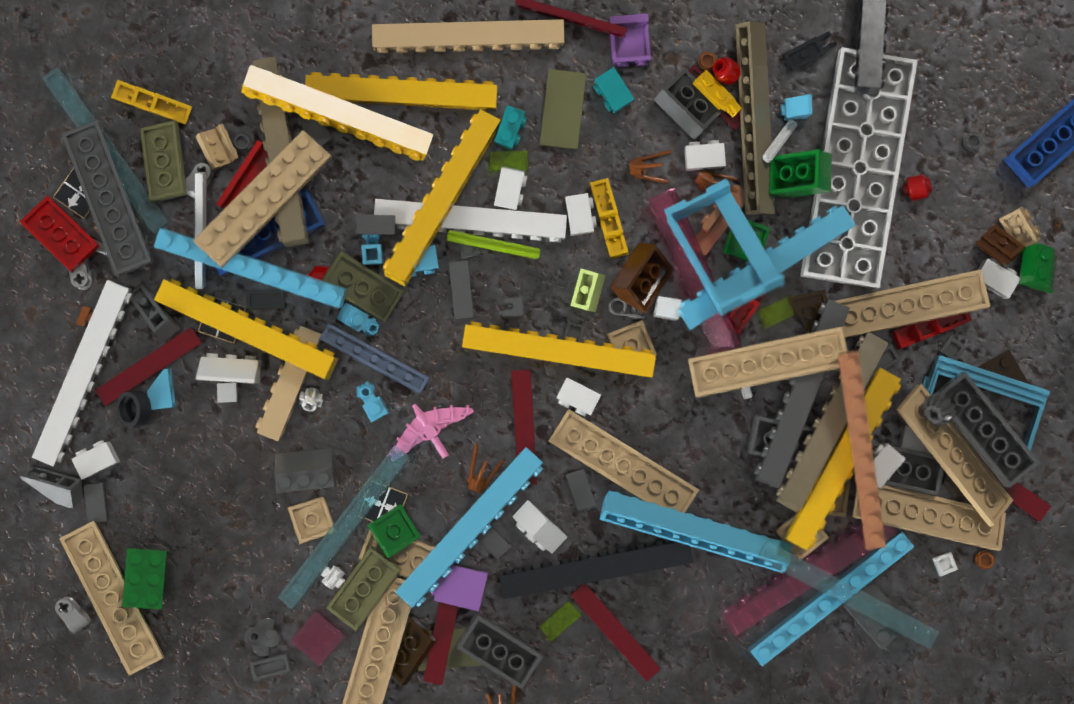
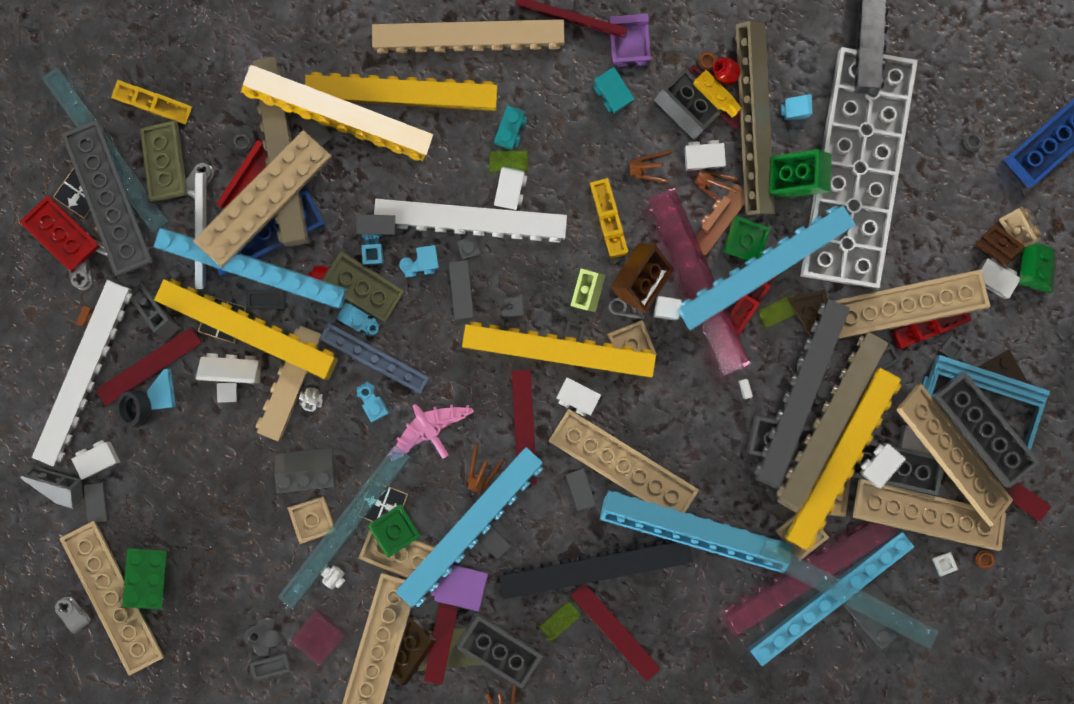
tan bracket [195,124,238,170] -> none
olive tile [326,546,402,631] -> none
yellow brick [383,109,501,287] -> none
lime axle [447,230,540,259] -> none
white brick [512,500,567,554] -> none
olive tile [540,69,586,150] -> none
white brick [565,193,597,236] -> none
medium azure piece [664,179,784,317] -> none
tan plate [688,327,847,398] -> none
white axle [762,119,797,163] -> none
black hinge [782,31,837,72] -> none
nougat brick [838,350,886,550] -> none
red head [903,174,933,201] -> none
dark grey gear [921,392,956,427] -> none

